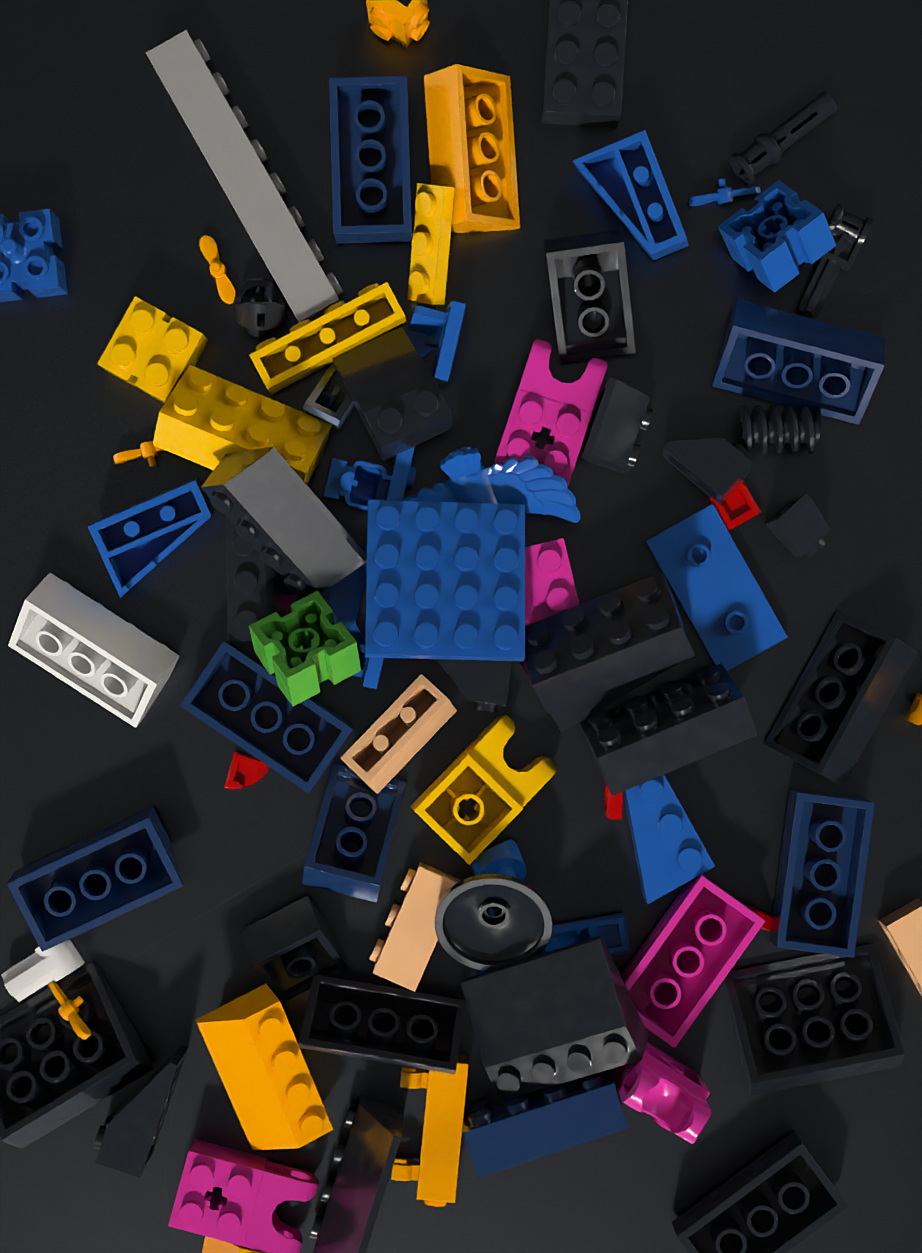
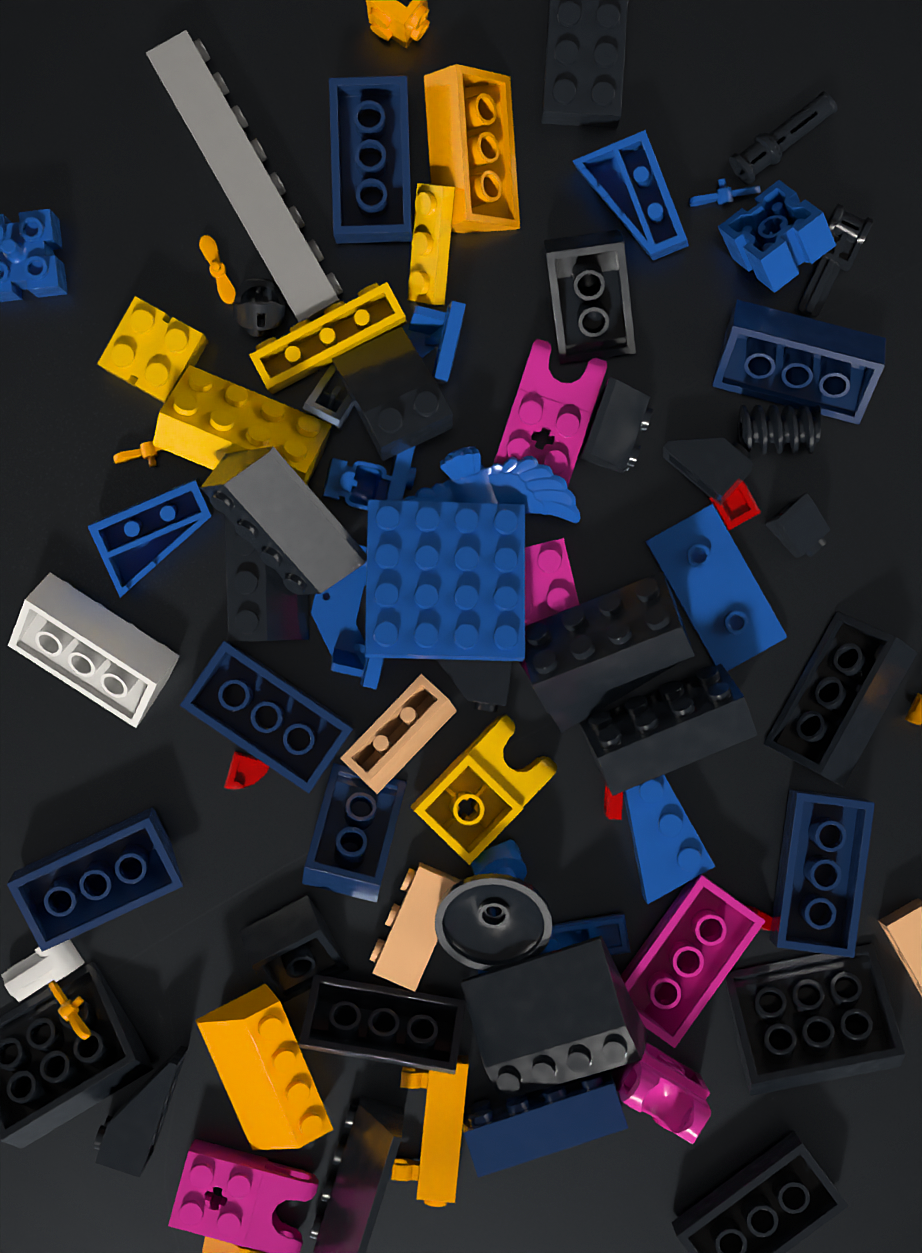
bright green brick [249,591,361,706] -> none

